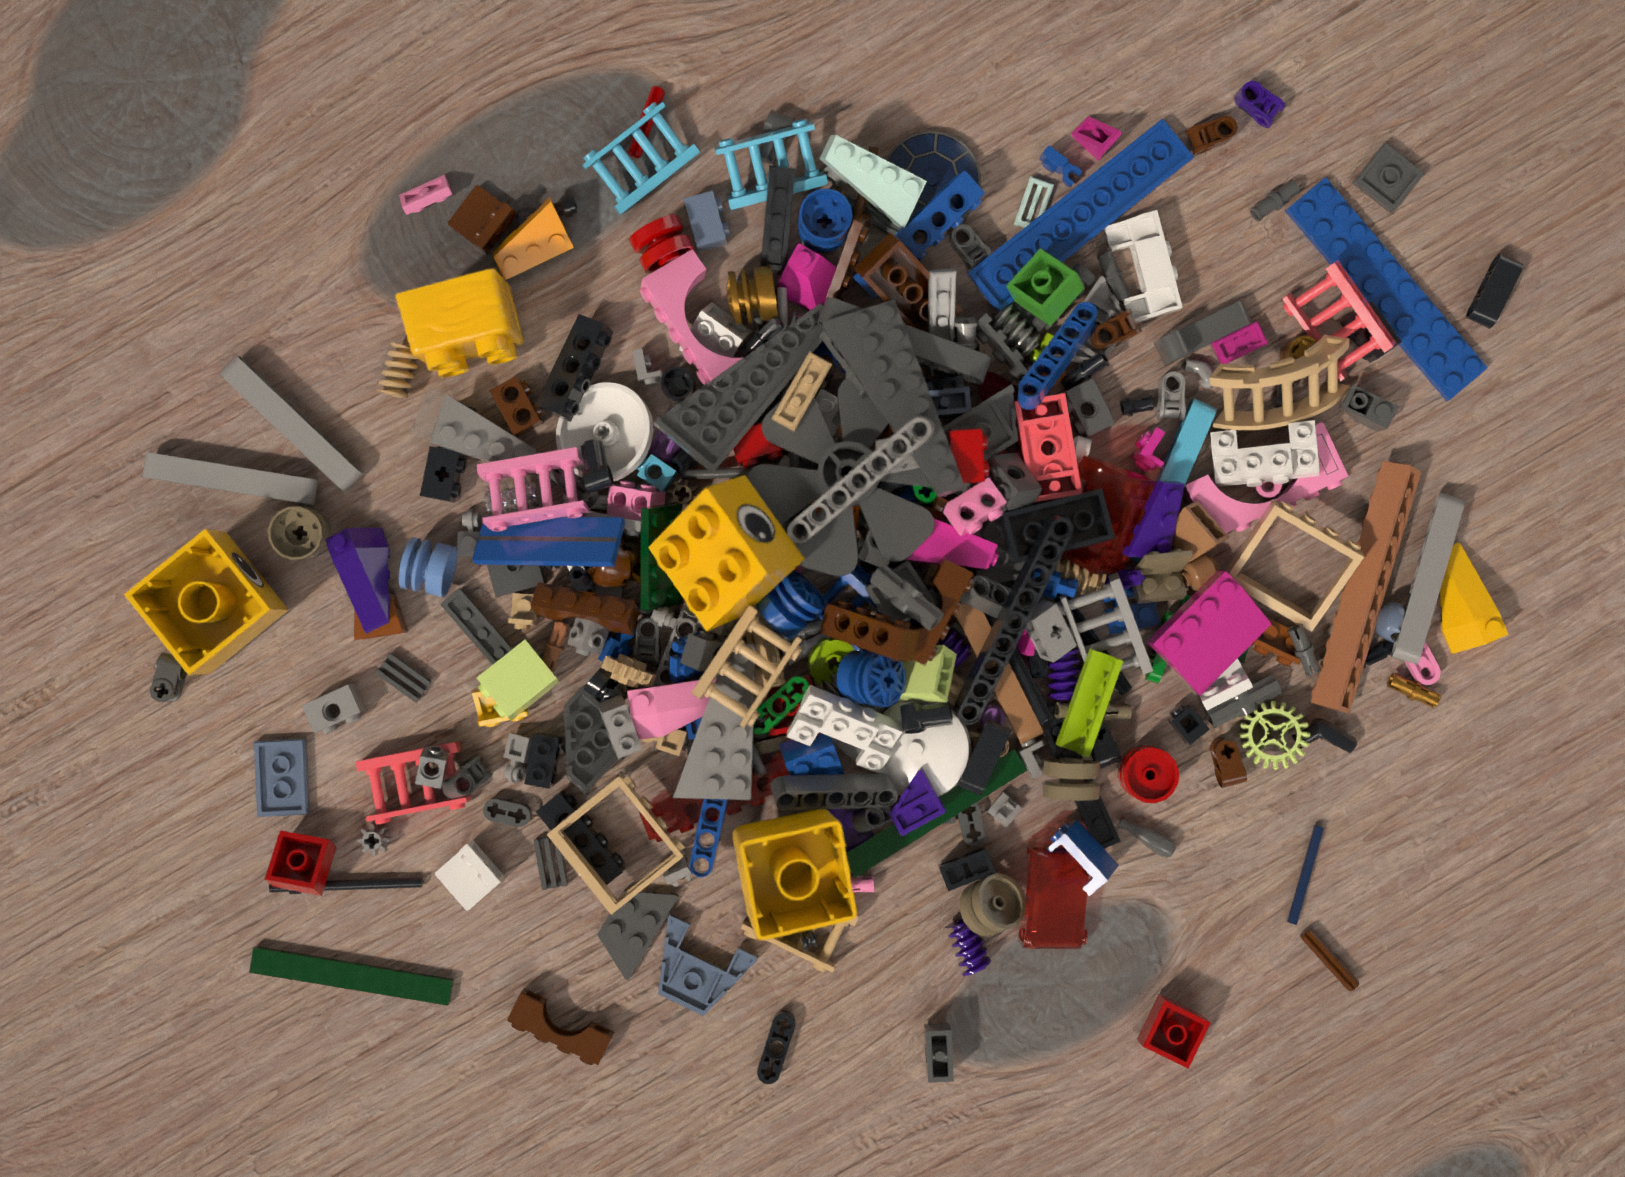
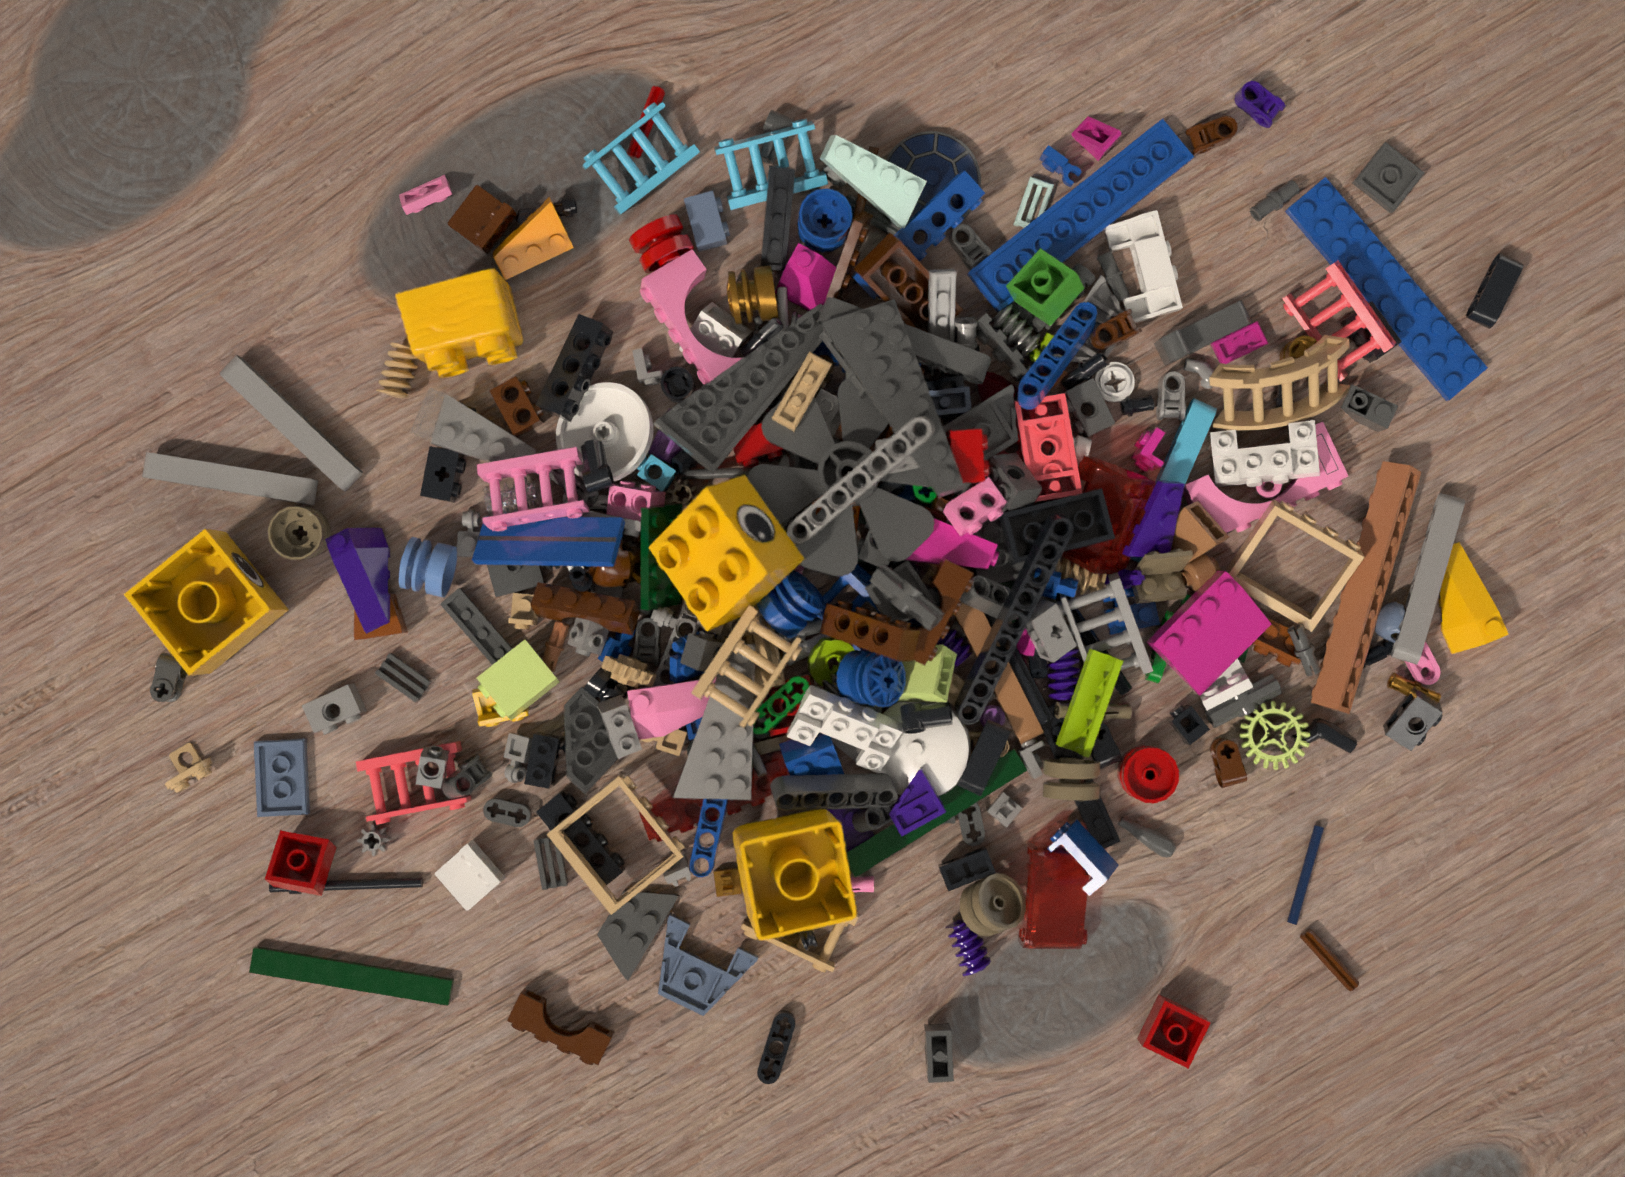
none -> tan bracket [165,743,213,794]
none -> pearl gold tile [713,867,742,897]
none -> white gear [1094,362,1135,402]
none -> brick [1383,687,1443,751]

